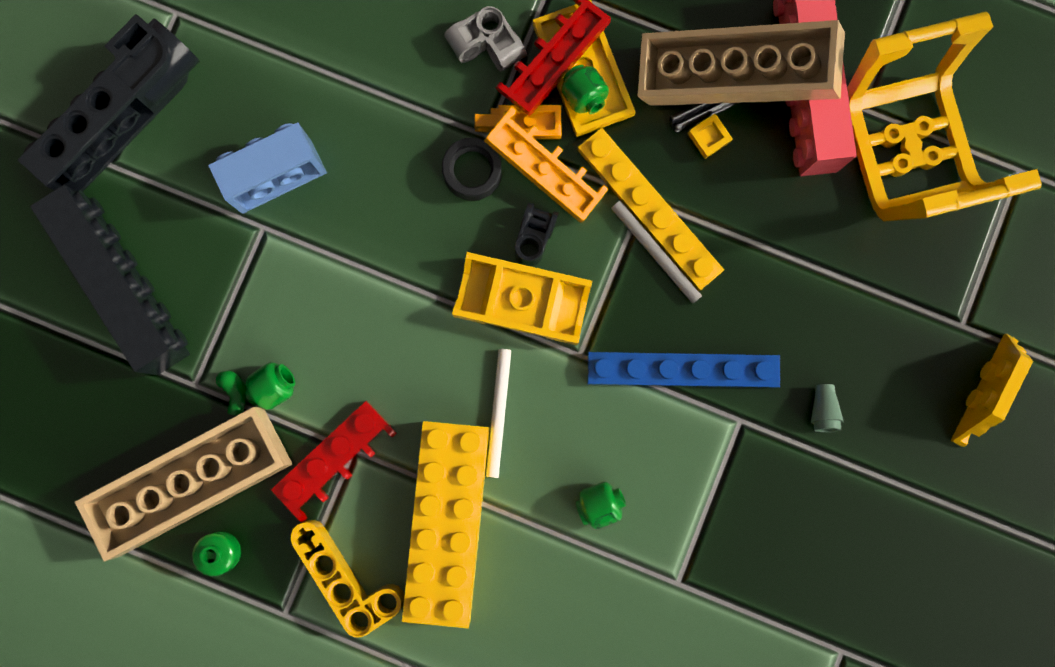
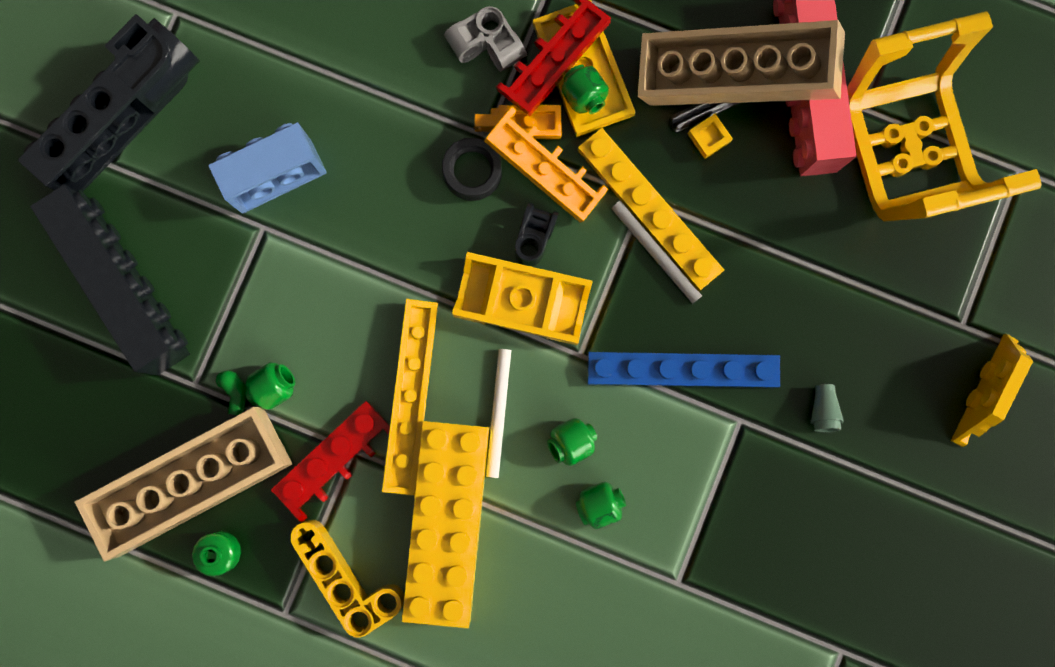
none -> yellow plate [382,299,438,495]
none -> green head [547,418,597,466]

